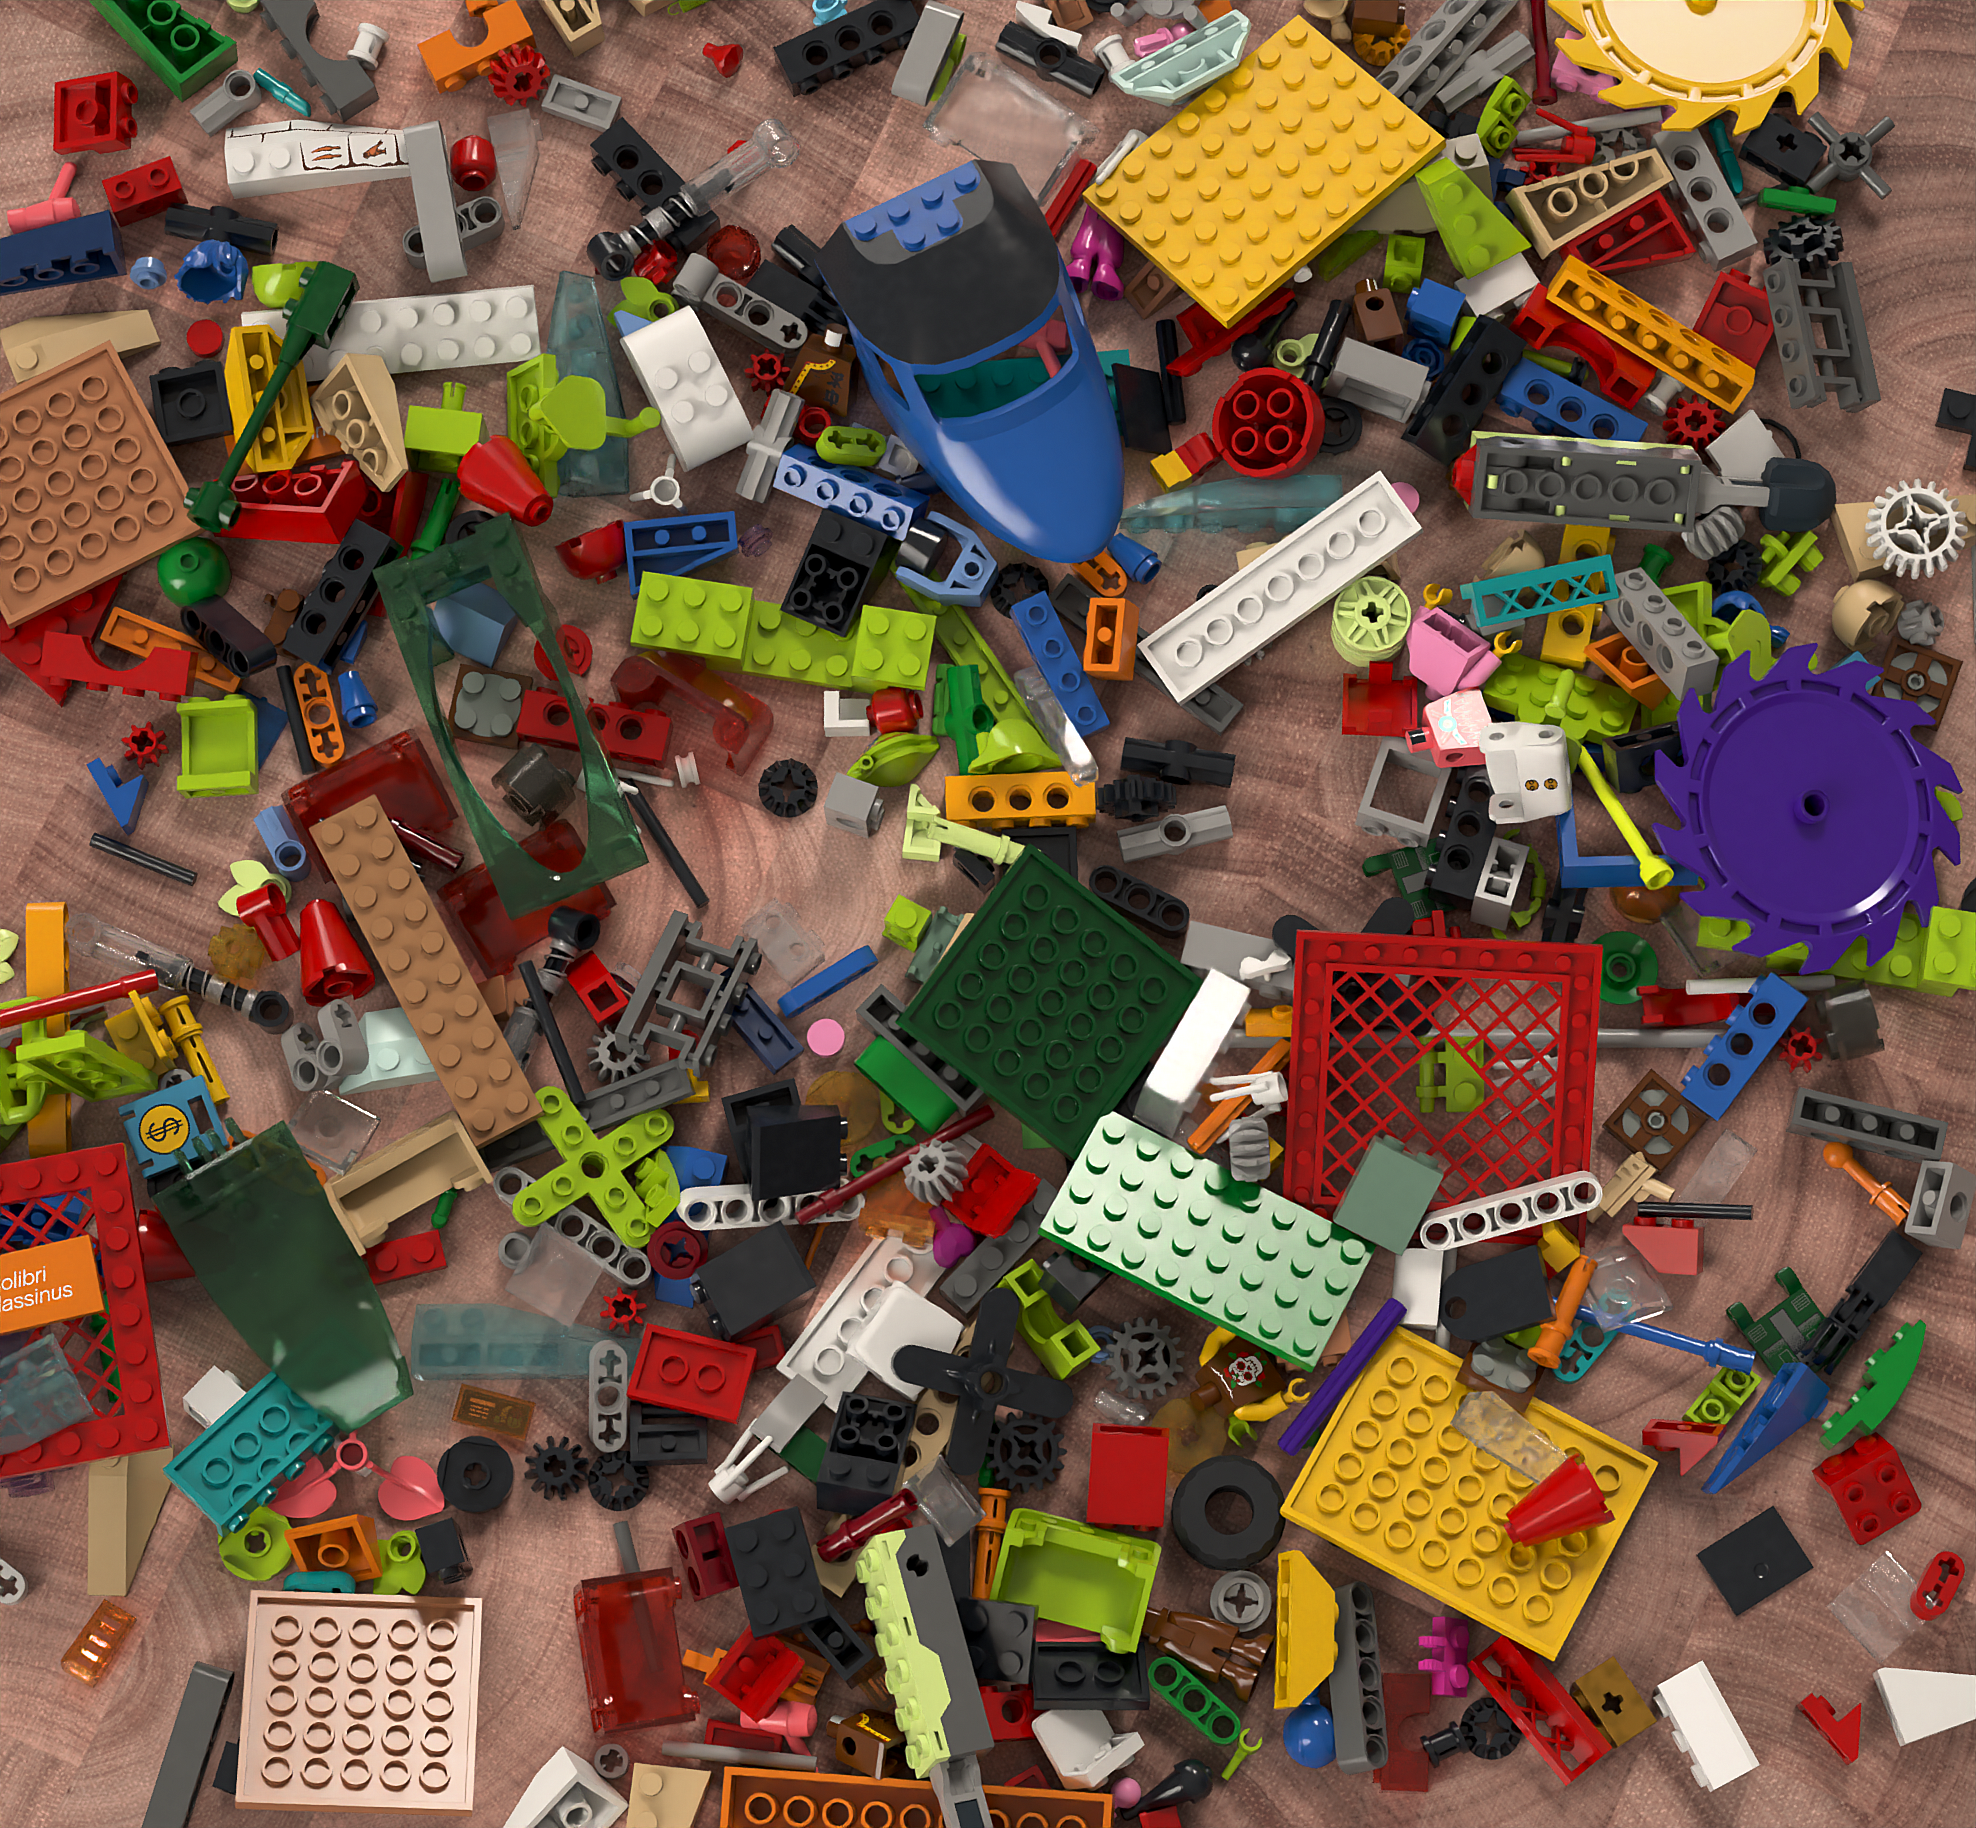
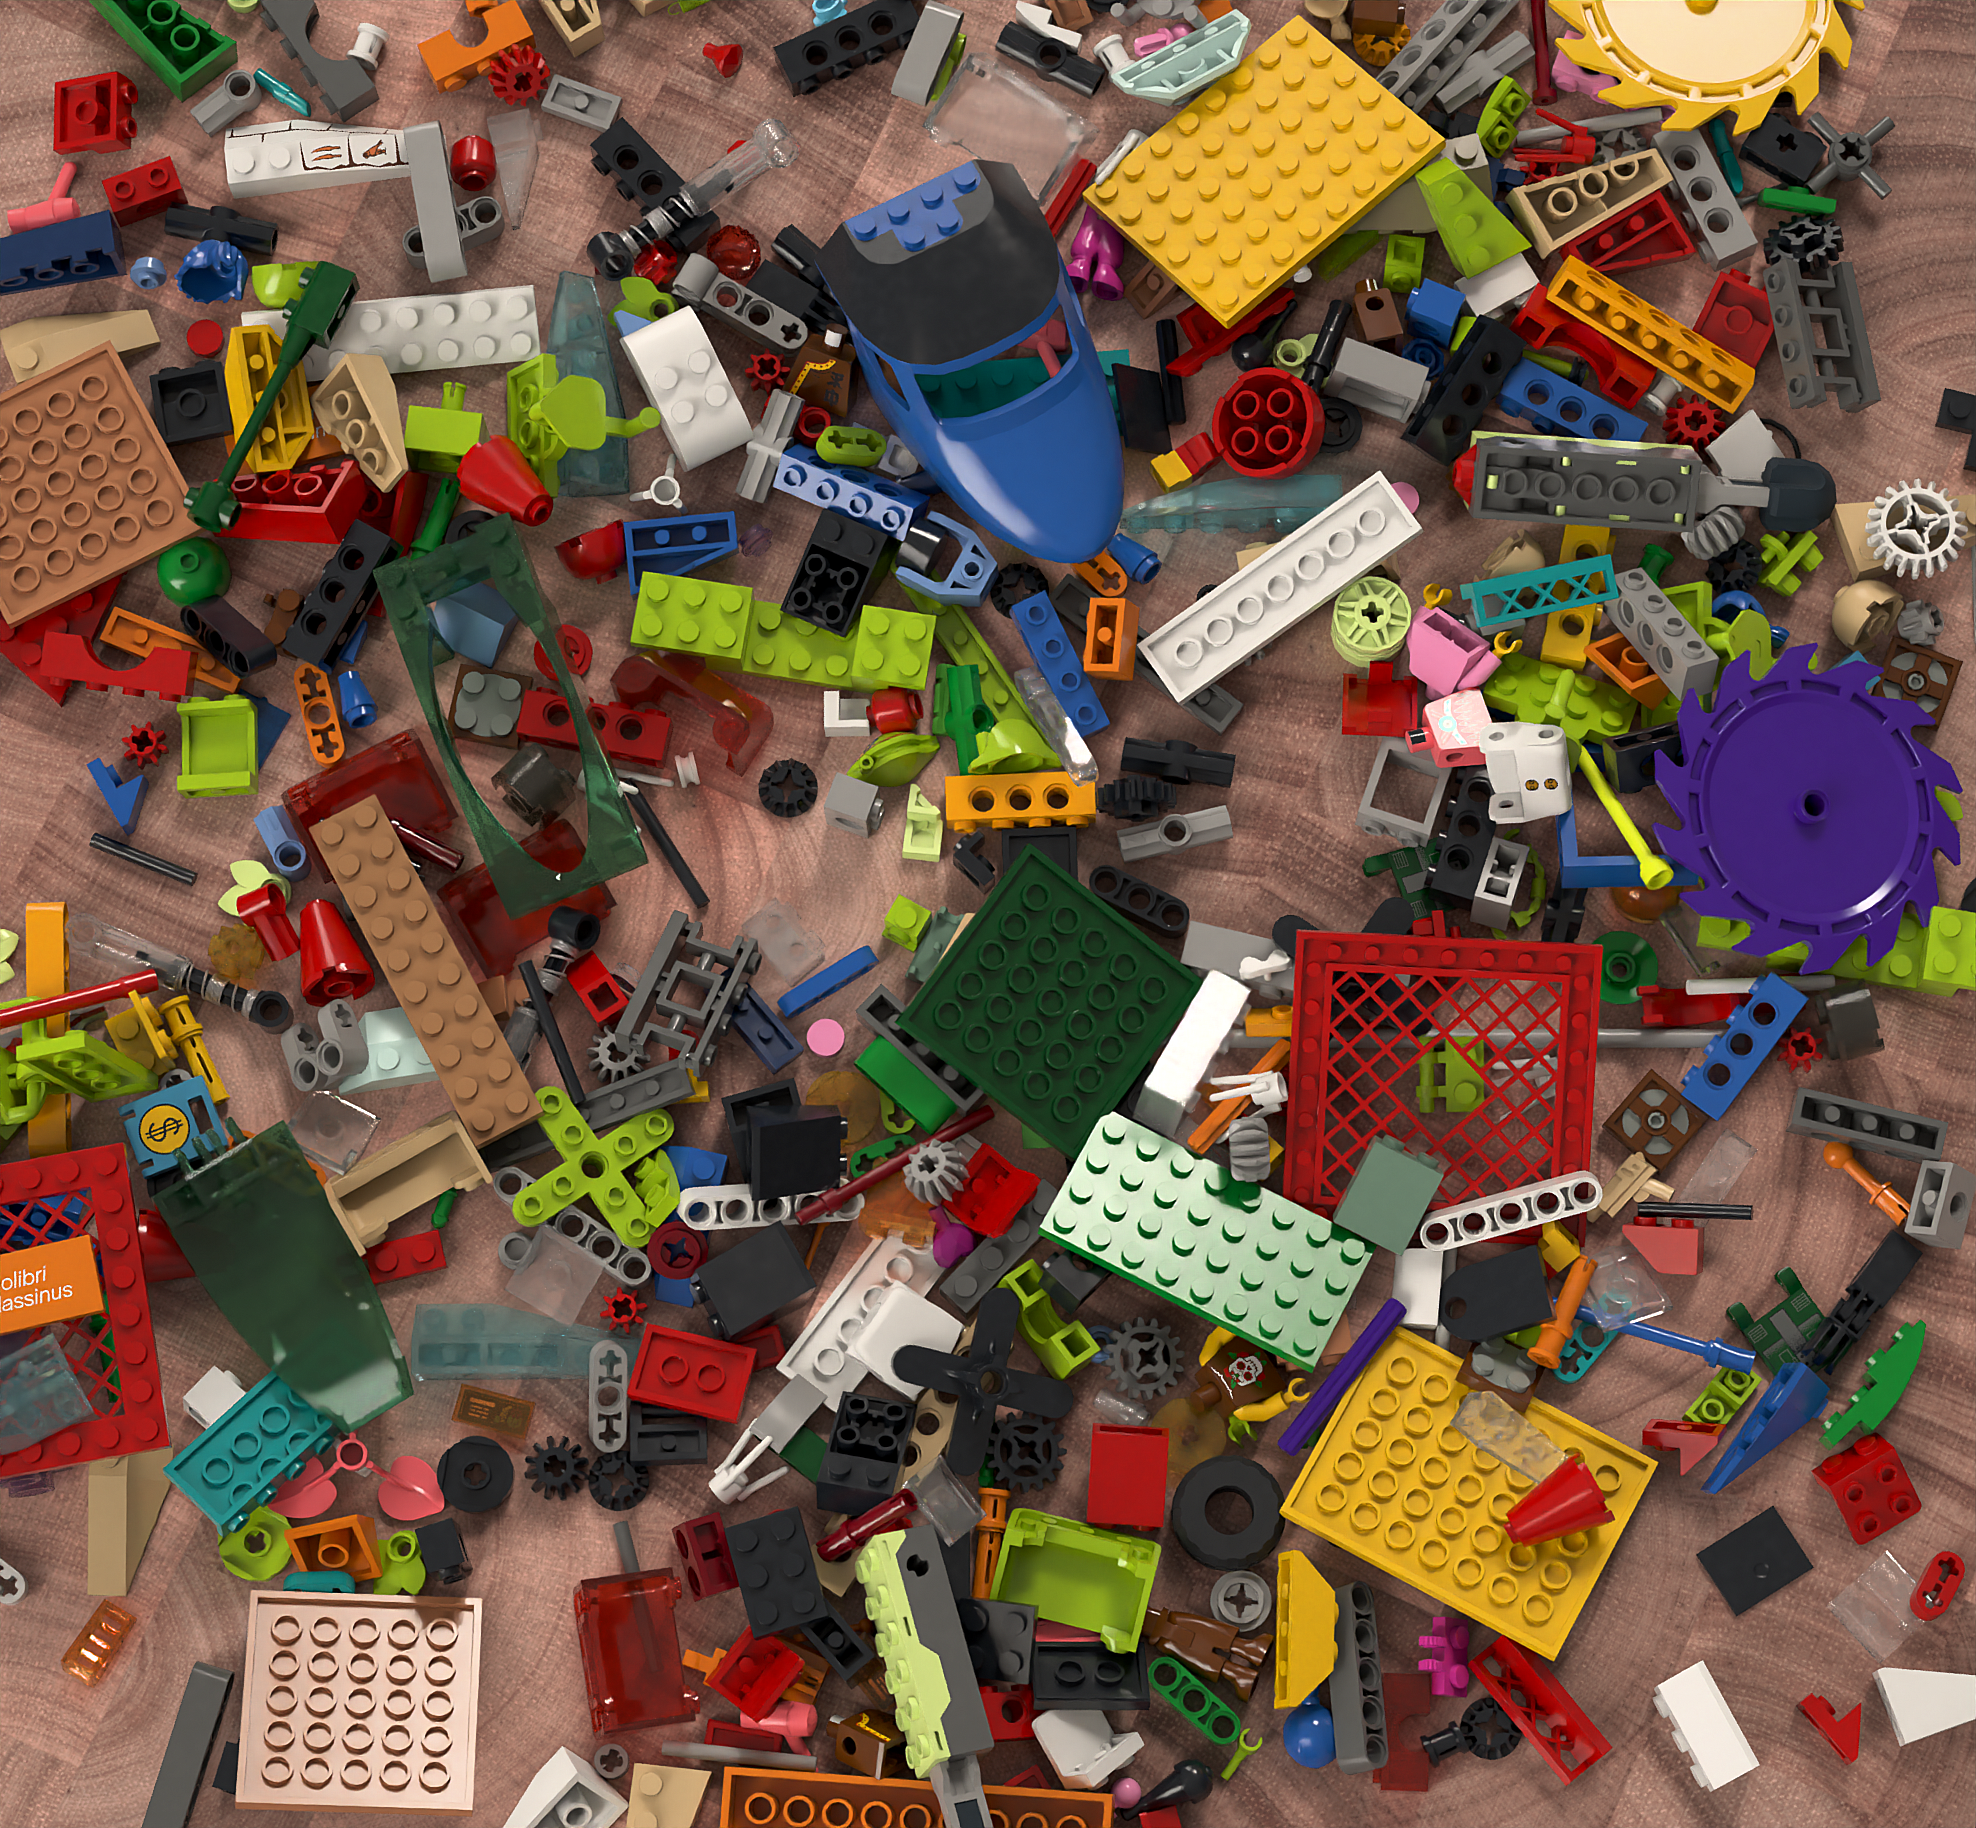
black bar [276,665,317,775] -> none
yellowish green pin [927,815,1041,865] -> none
pearl gold brick [1571,1656,1657,1749] -> none

